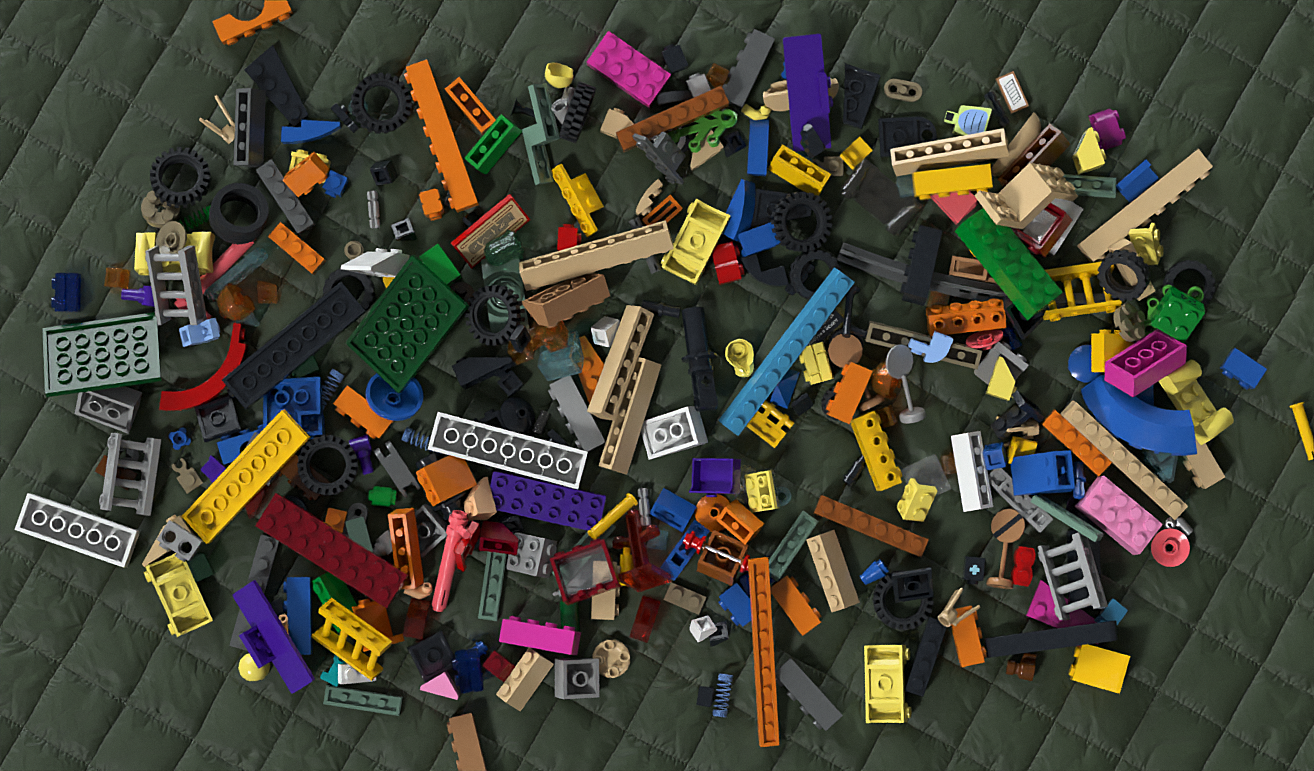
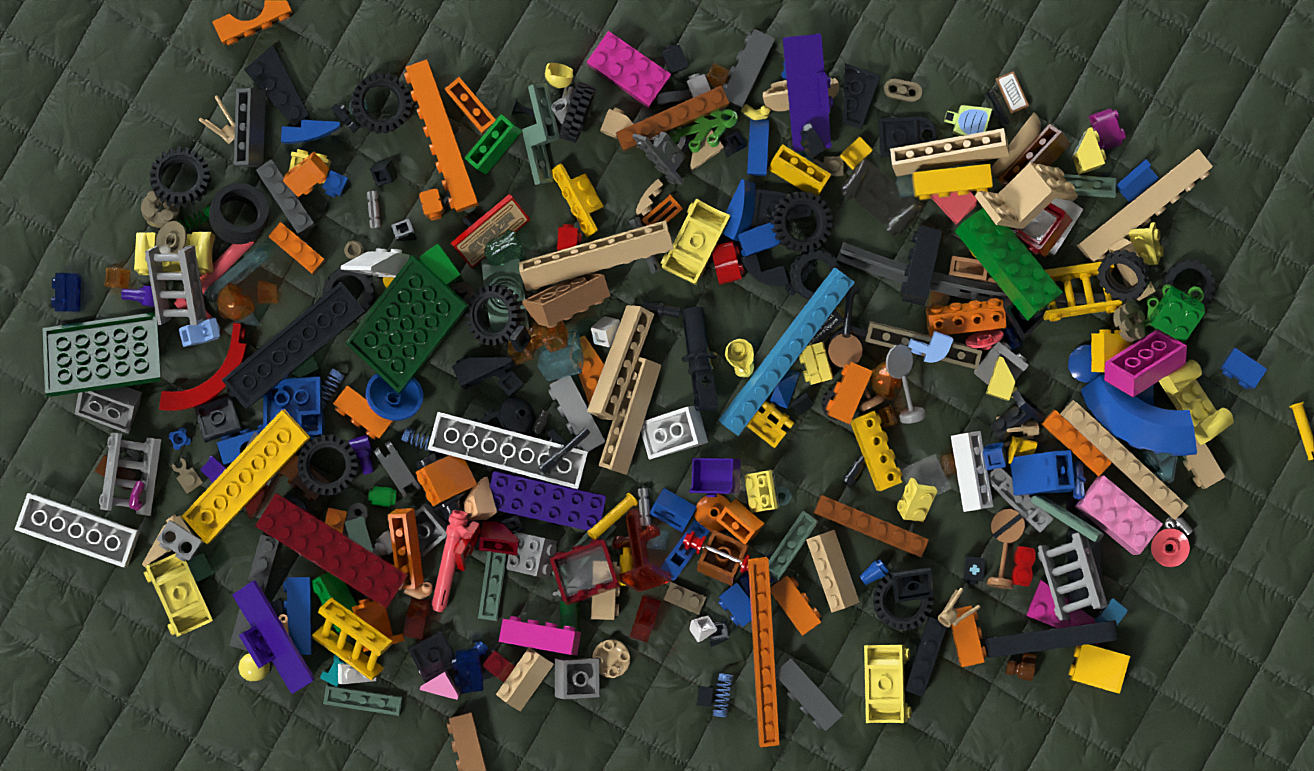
none -> magenta arm [129,481,145,511]
none -> black pin [538,427,590,476]

